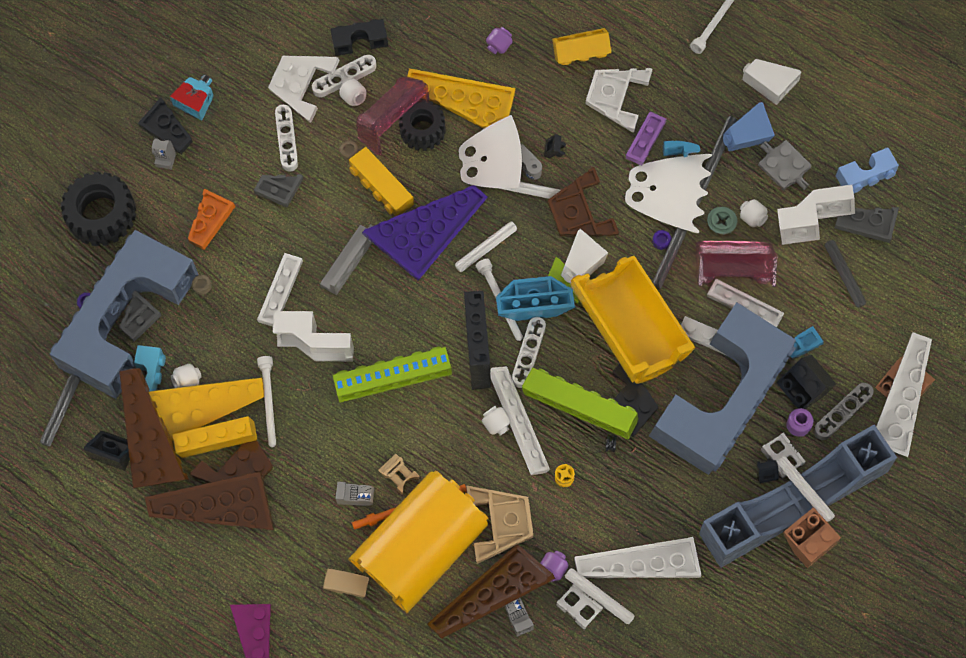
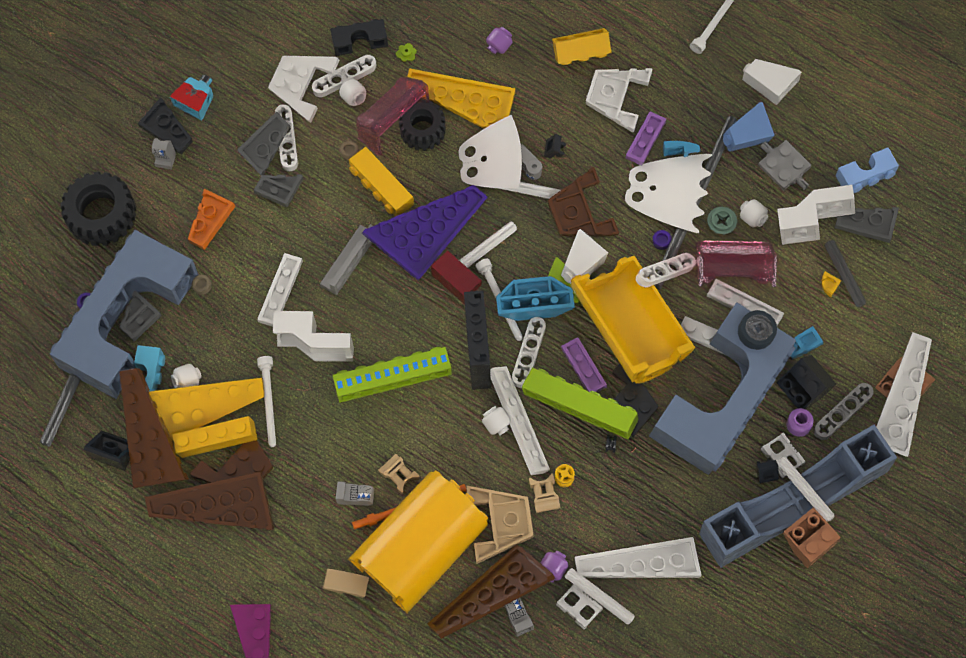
none -> dark grey wing [237,112,290,176]
none -> lime plant [396,43,417,62]
none -> dark red piece [431,250,482,305]
none -> tan piece [529,473,560,513]
none -> medium lavender plate [561,337,607,392]
none -> white beam [636,253,696,288]
none -> wheel [738,310,777,350]
none -> yellow tile [821,271,841,297]

